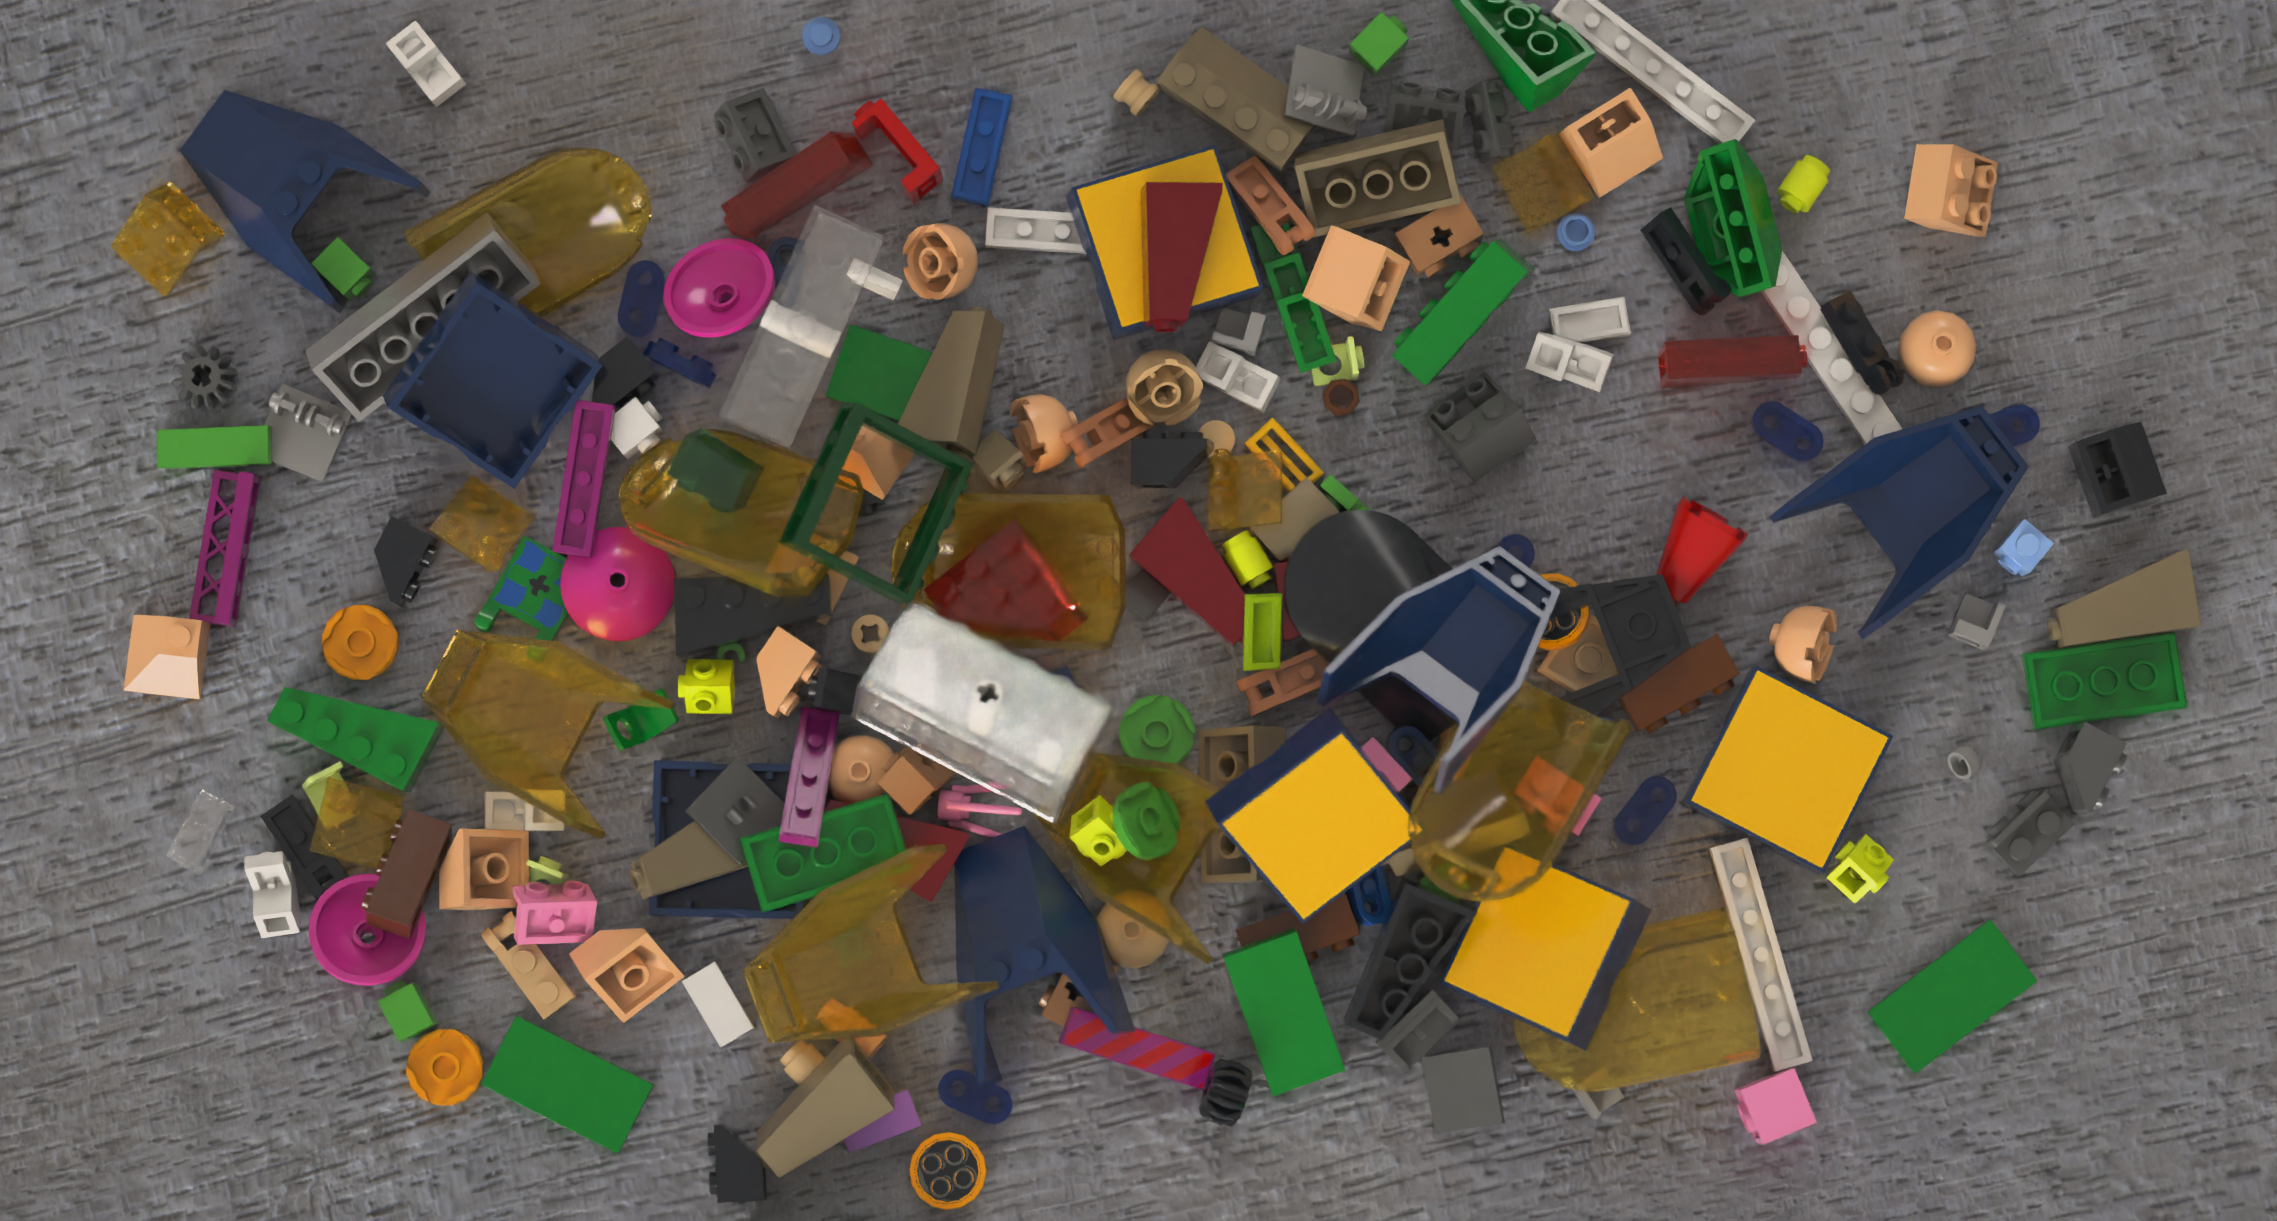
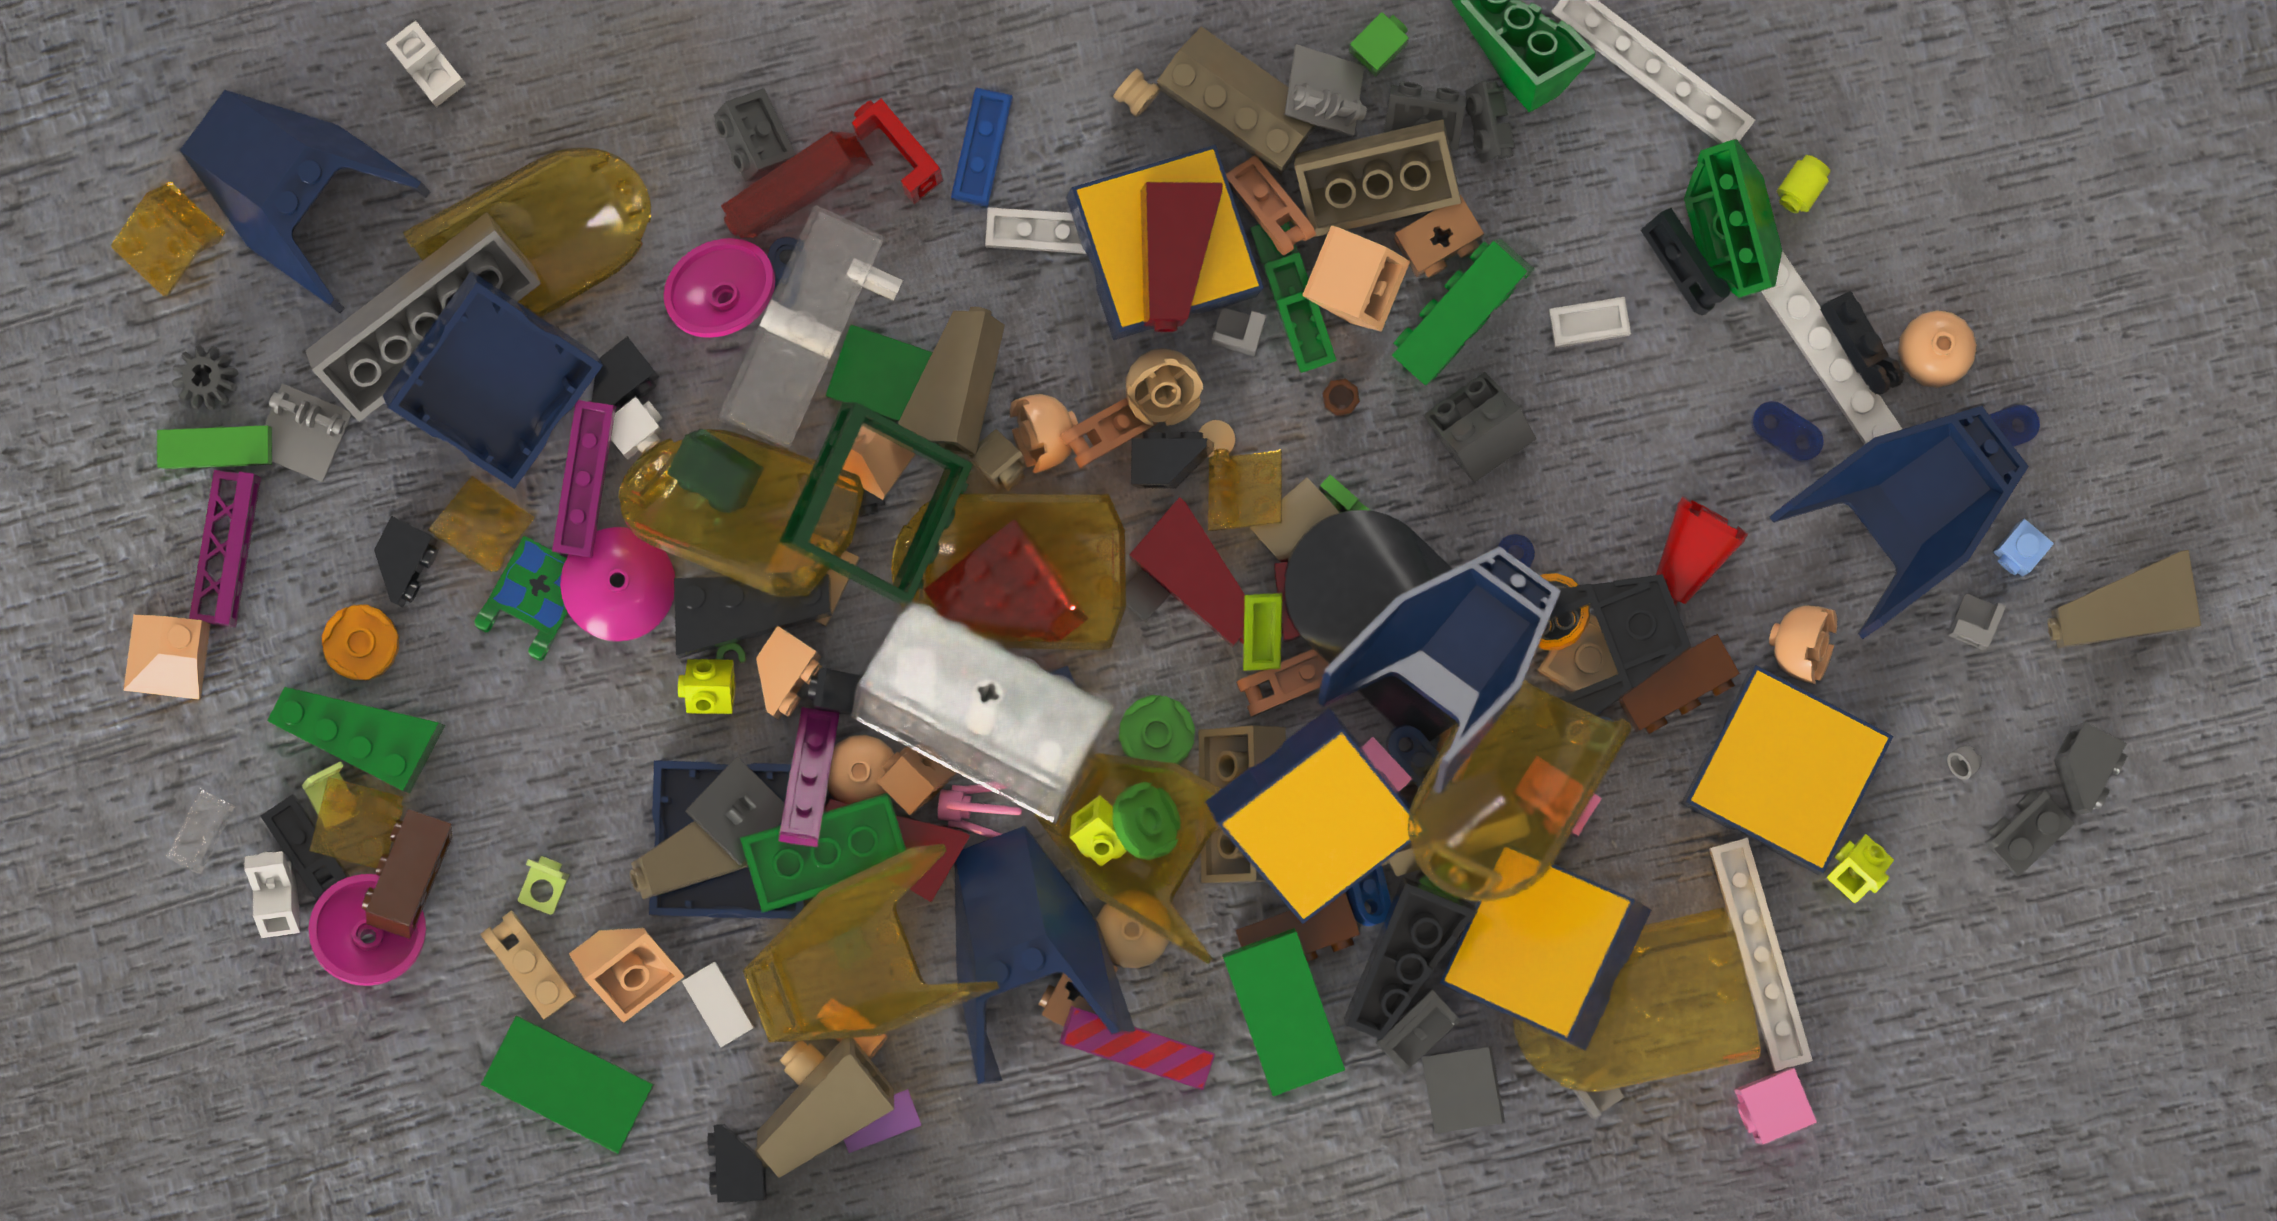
bright green brick [311,237,376,301] -> none
bright green brick [378,980,439,1042] -> none
light orange tile [406,1029,484,1106] -> none
clear yellow windscreen [421,630,674,839] -> none
light nougat slope [439,828,530,910] -> none
white slope [484,792,564,831] -> none
bright pink bracket [513,881,597,945] -> none
green bracket [603,689,679,751] -> none
clear blue plate [618,260,666,337] -> none
clear blue plate [642,337,717,389] -> none
medium blue plate [802,17,840,56] -> none
tan wheel [851,614,891,655] -> none
light nougat cylinder [903,223,978,300] -> none
tile [909,1132,987,1210] -> none
clear blue plate [938,1070,1013,1124] -> none
white slope [1195,341,1281,413] -> none
black gear [1199,1059,1253,1127] -> none
neon yellow brick [1221,530,1274,590] -> none
yellow tile [1244,417,1324,492] -> none
yellowish green bracket [1311,336,1365,386] -> none
clear yellow hinge [1492,132,1595,234] -> none
white slope [1526,332,1614,392] -> none
medium blue plate [1557,213,1595,251] -> none
light nougat slope [1559,88,1663,198] -> none
clear blue plate [1613,776,1677,845] -> none
clear red slope [1657,335,1807,389] -> none
green tile [1867,919,2037,1074] -> none
light nougat slope [1904,144,1998,237] -> none
green tile [2022,632,2188,730] -> none
black slope [2068,422,2167,519] -> none

